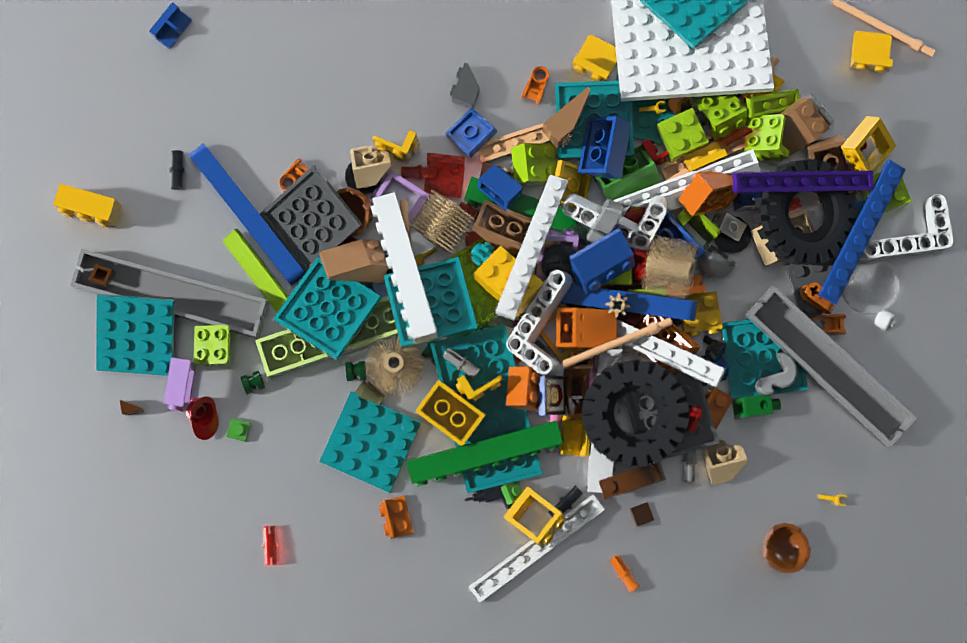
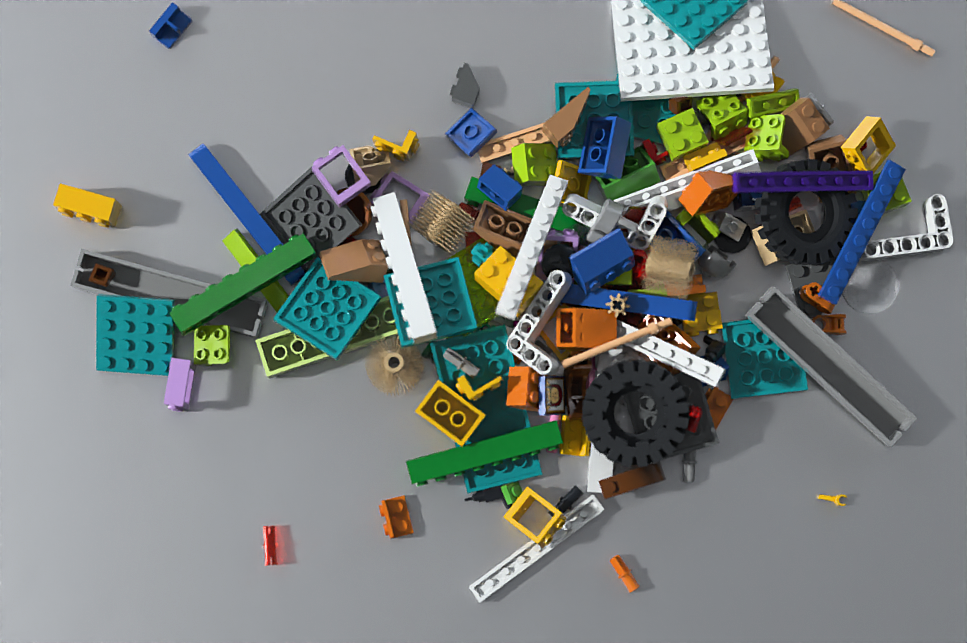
reddish brown slope [120,400,144,416] -> none
black pin [169,150,185,190] -> none
red piece [186,396,219,440] -> none
bright green plate [226,418,251,442] -> none
dark green wheel [240,370,265,395] -> none
orange piece [279,158,309,192] -> none
teal plate [319,391,421,493] -> none
dark green wheel [345,361,367,381] -> none
olive cone [355,380,385,405] -> none
clear red axle [401,165,439,180] -> none
yellow hand [414,247,437,267] -> none
clear red bracket [424,153,466,198] -> none
orange piece [522,66,549,105] -> none
yellow bracket [572,35,617,81] -> none
reddish brown slope [630,502,654,527] -> none
yellow hand [639,101,666,114] -> none
tan slope [701,439,748,486] -> none
green torso [732,395,781,420] -> none
light grey animal [755,353,798,395] -> none
dark orange cylinder [763,523,811,573] -> none
yellow bracket [850,31,893,73] -> none
white piece [875,310,896,331] -> none
none -> green brick [169,234,316,337]
none -> lavender window [312,145,371,208]

